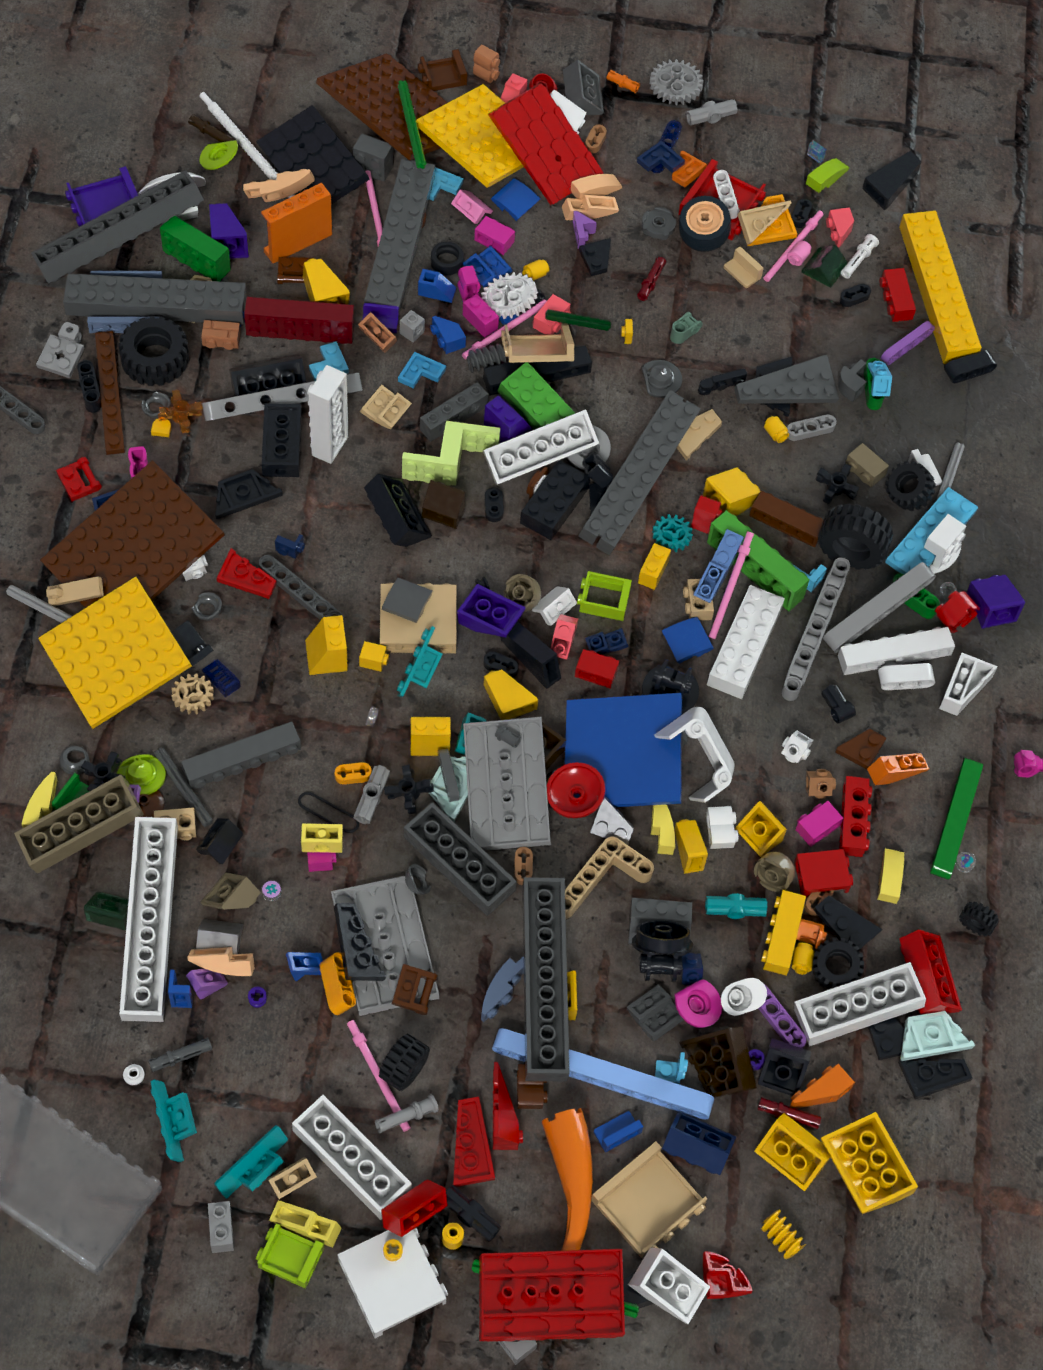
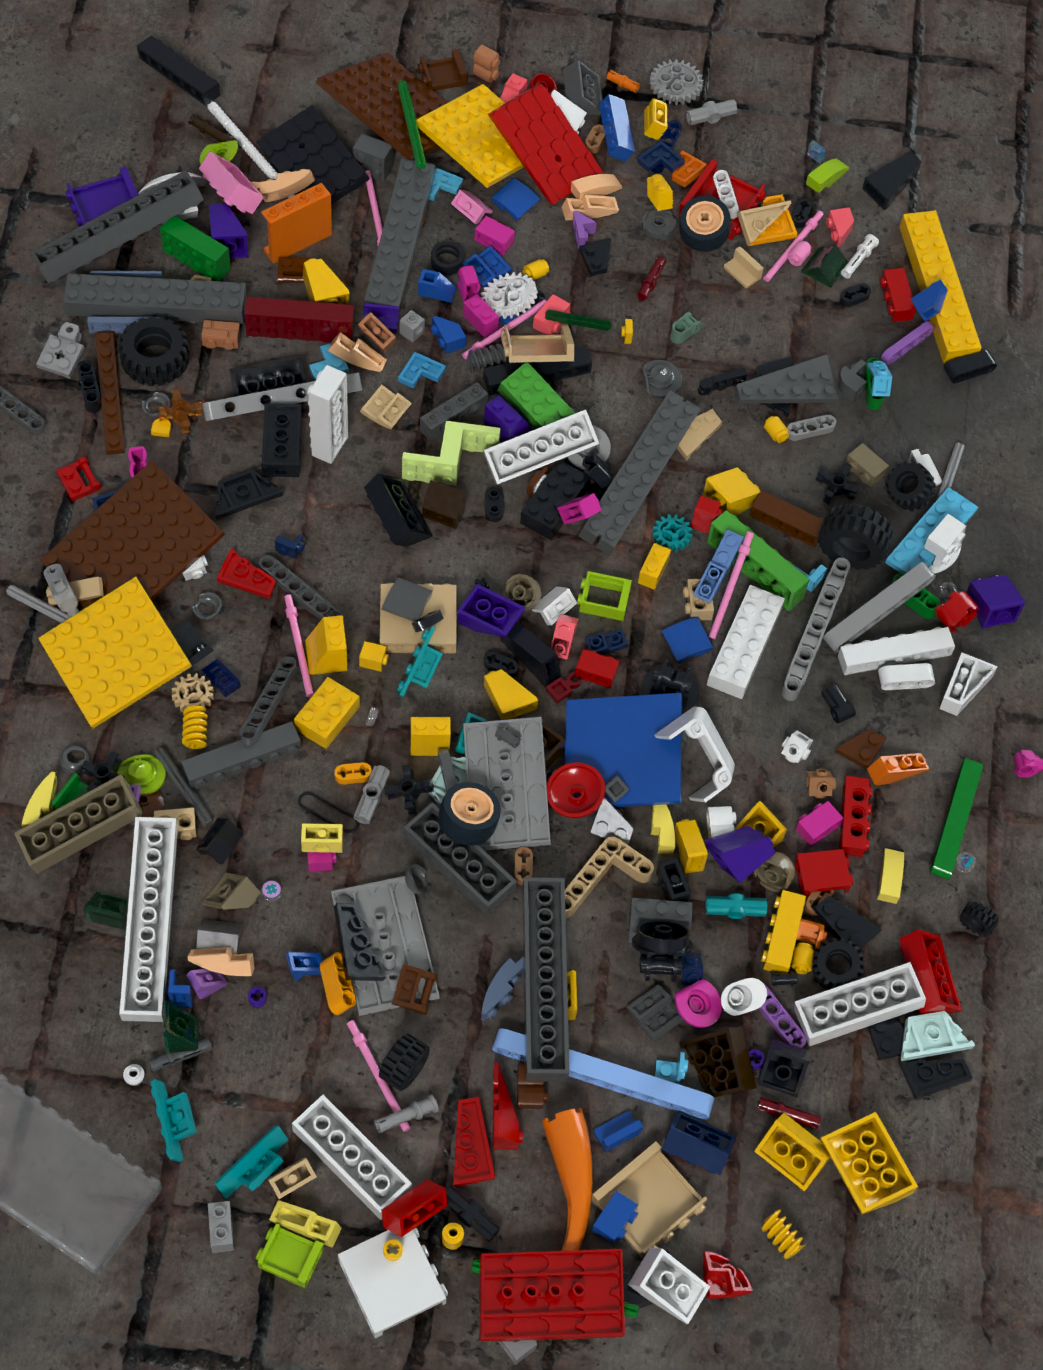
orange slope [789,1064,855,1109] -> none
none -> light grey piece [44,564,79,617]
none -> black brick [137,35,220,106]
none -> clear green slope [163,1000,198,1053]
none -> yellow piece [182,706,208,749]
none -> bright pink piece [199,152,264,214]
none -> dark grey beam [239,657,298,745]
none -> bright pink bar [284,594,314,697]
none -> yellow brick [294,677,360,749]
none -> light nougat slope [328,332,387,372]
none -> black beam [411,609,444,633]
none -> black wheel [438,782,501,846]
none -> dark red plate [545,672,581,704]
none -> dark pink brick [557,493,602,525]
none -> blue brick [592,1191,638,1246]
none -> blue brick [599,94,635,161]
none -> dark grey slope [605,775,630,803]
none -> yellow brick [644,99,667,140]
none -> yellow brick [647,174,674,211]
none -> black brick [656,858,691,902]
none -> dark purple slope [704,826,776,883]
none -> black pin [771,970,797,987]
none -> blue slope [911,279,948,322]

